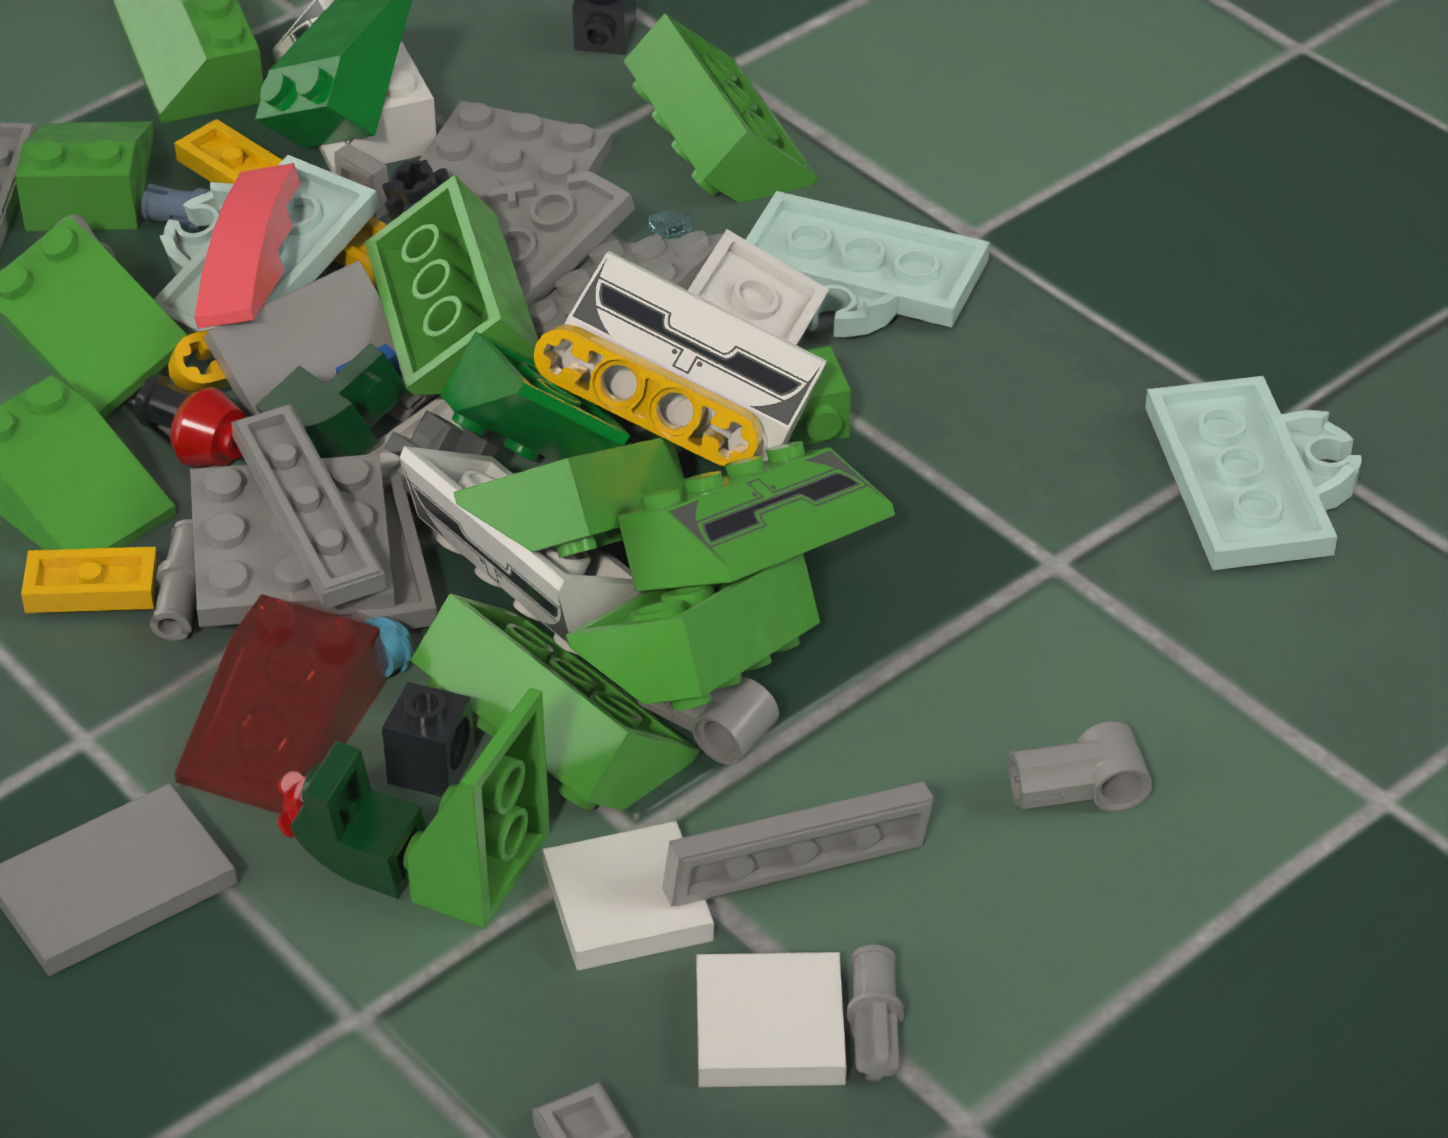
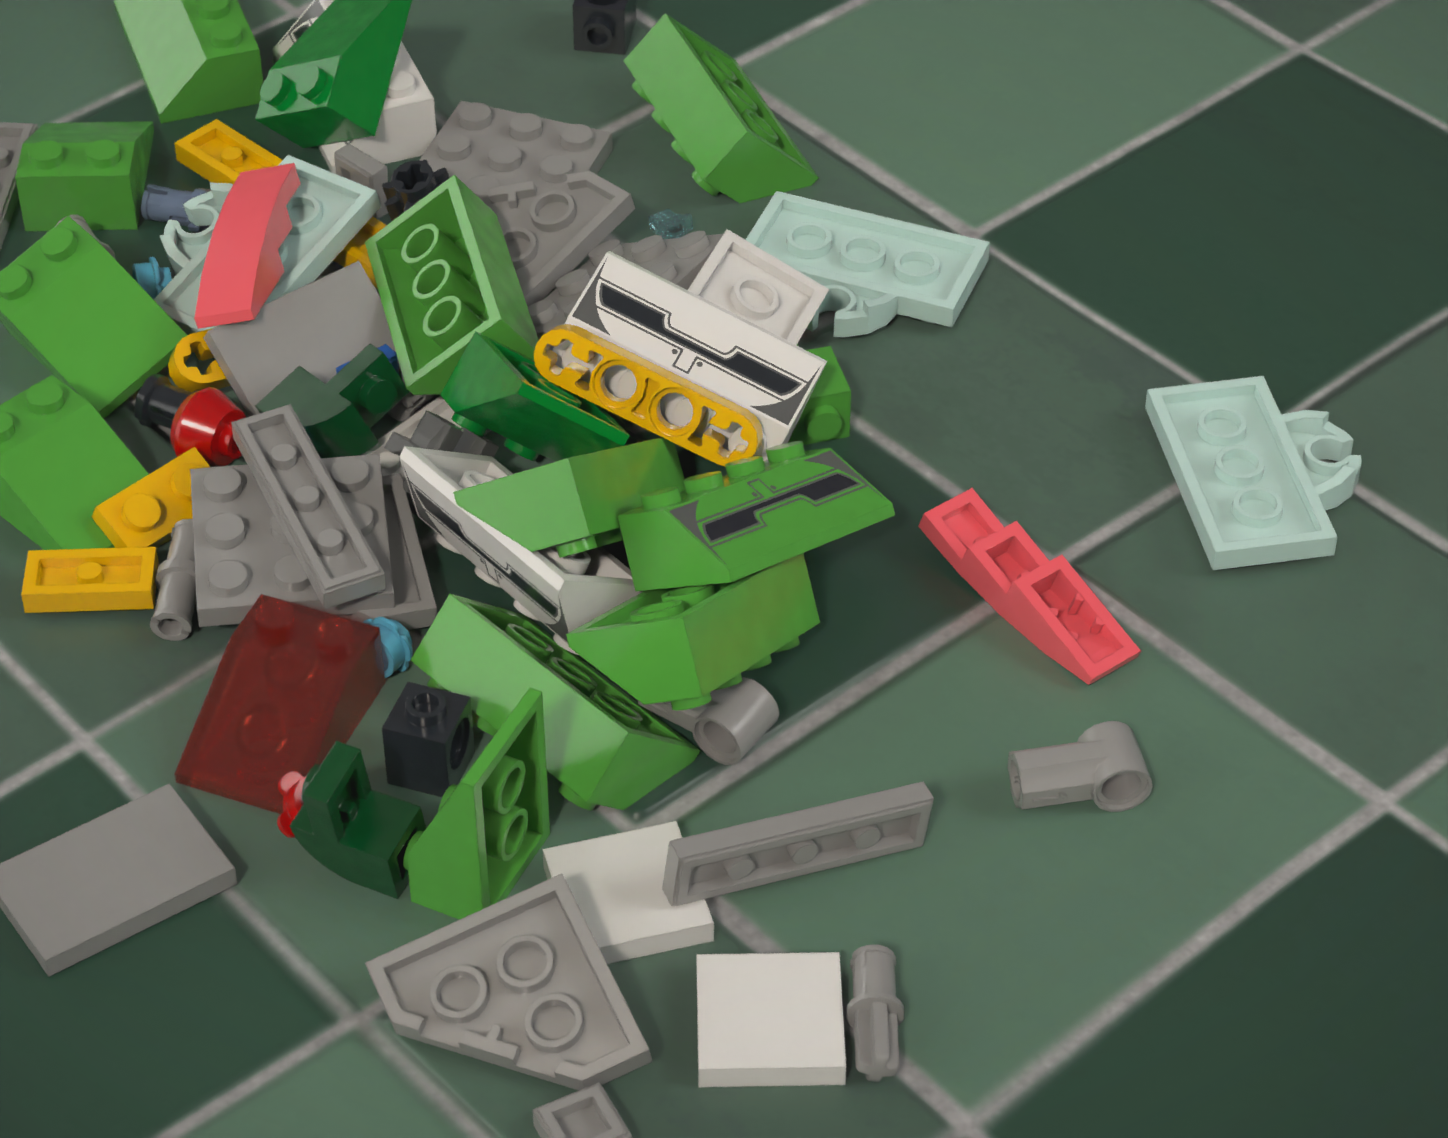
none -> yellow plate [92,447,210,548]
none -> medium azure plate [132,257,172,300]
none -> light grey plate [365,873,653,1090]
none -> coral slope [918,488,1141,685]

